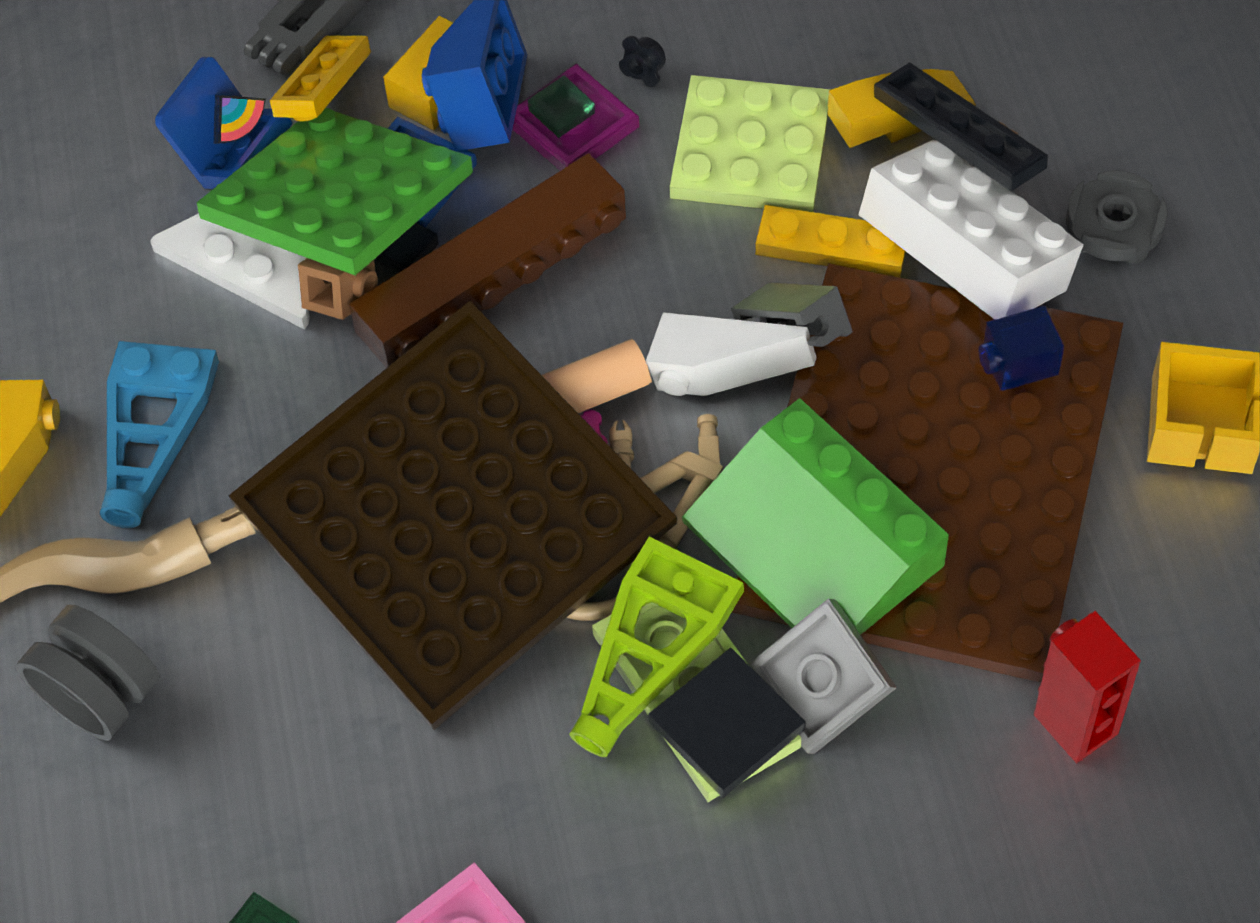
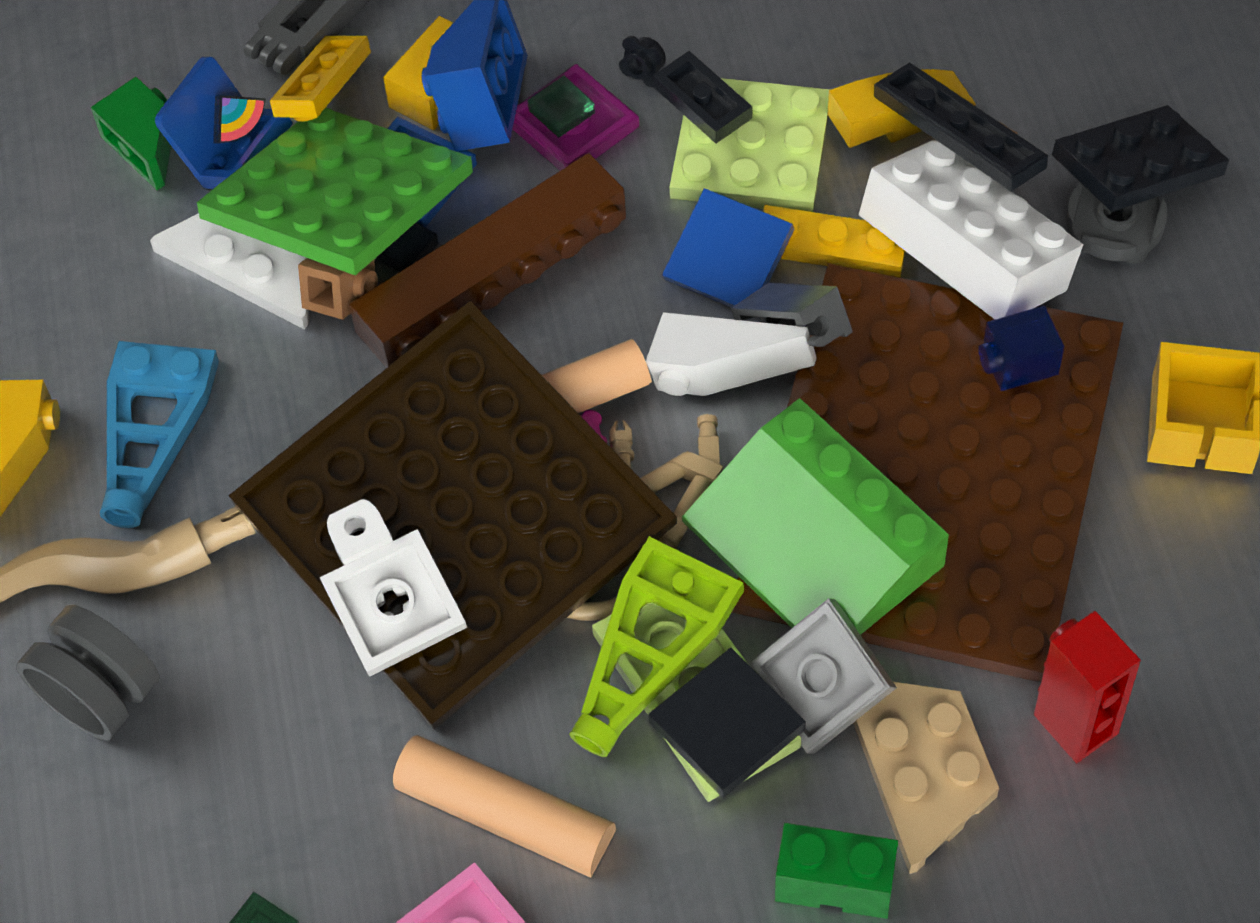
none -> green slope [90,76,171,191]
none -> white plate [320,499,467,677]
none -> light nougat brick [393,735,616,878]
none -> black plate [653,51,752,144]
none -> blue tile [662,188,795,308]
none -> green brick [775,823,898,919]
none -> tan wing [853,681,999,874]
none -> black plate [1051,105,1229,212]

